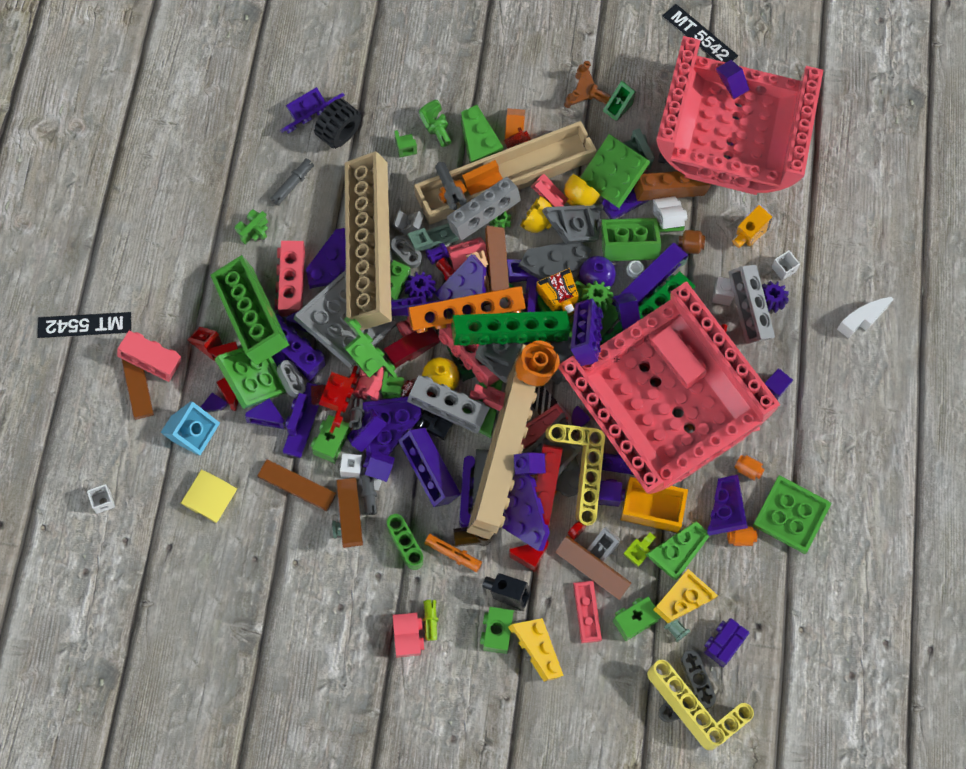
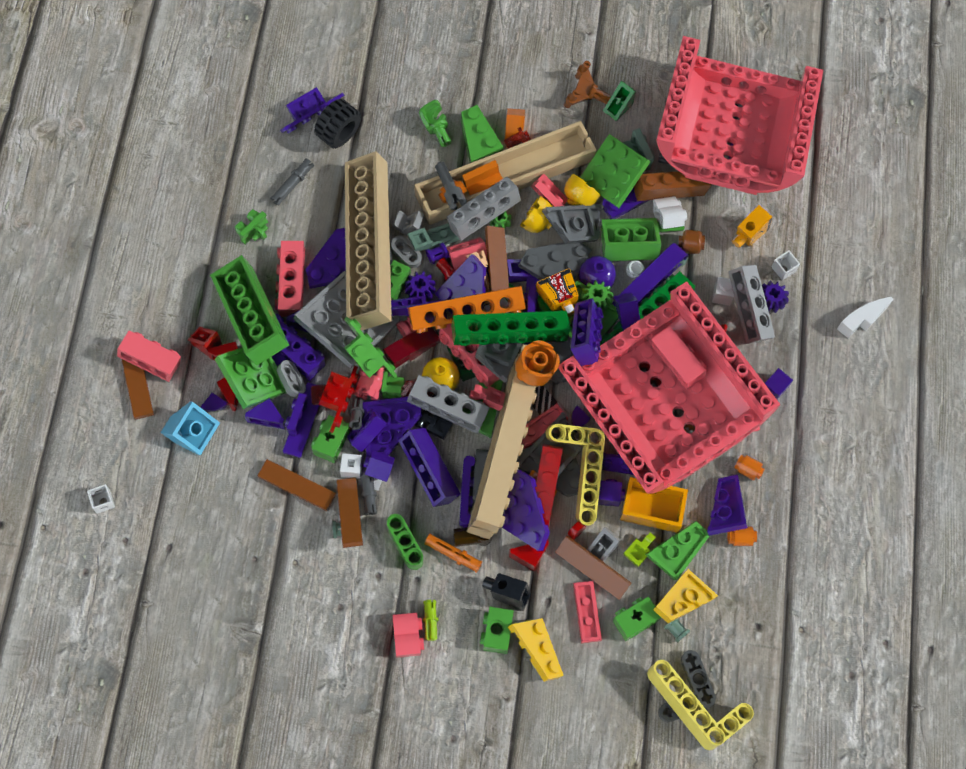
black sticker [37,312,132,338] -> none
light yellow slope [180,469,237,523] -> none
bright green panel [394,130,417,158] -> none
dark purple brick [514,453,546,475] -> none
black sticker [662,4,738,62] -> none
dark purple brick [704,618,749,668] -> none
dark purple slope [715,60,749,100] -> none
bright green plate [752,475,832,554] -> none

